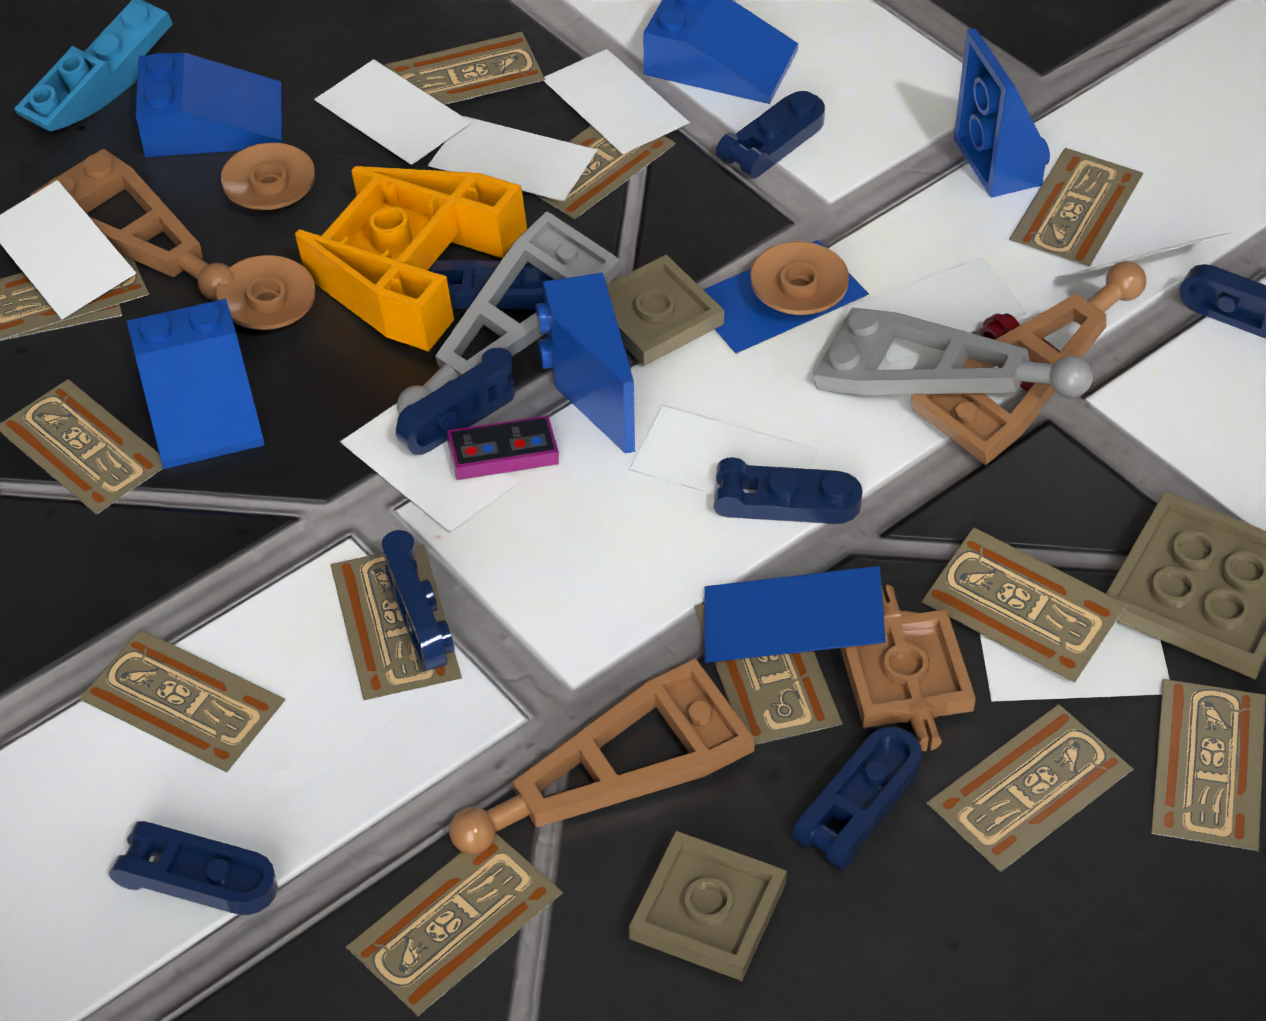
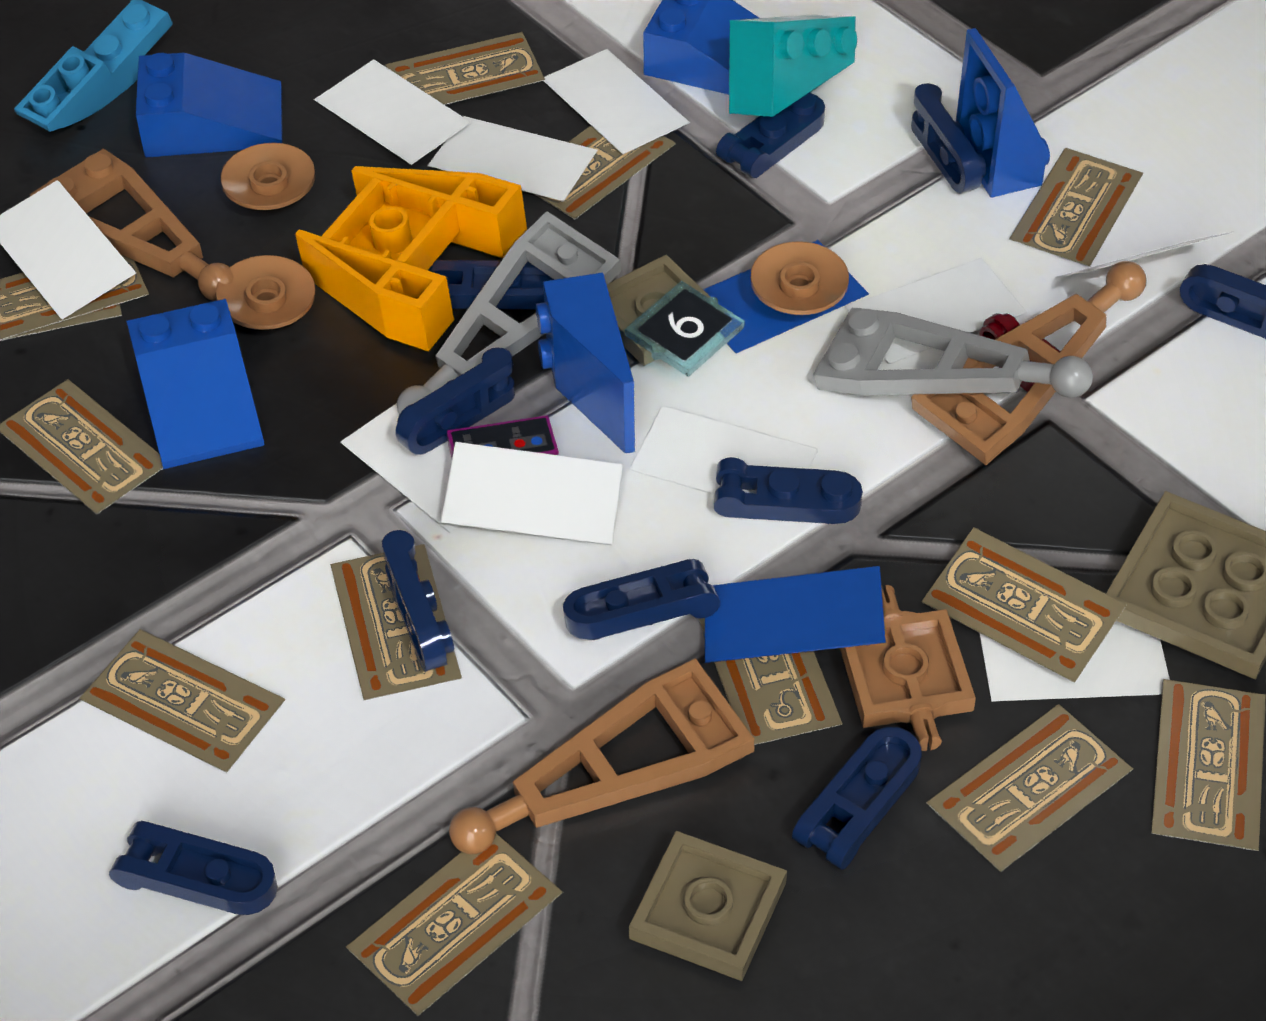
none -> white sticker [441,442,623,545]
none -> dark blue plate [563,559,720,640]
none -> piece [625,281,745,377]
none -> teal wedge [729,15,857,117]
none -> dark blue plate [911,83,986,193]

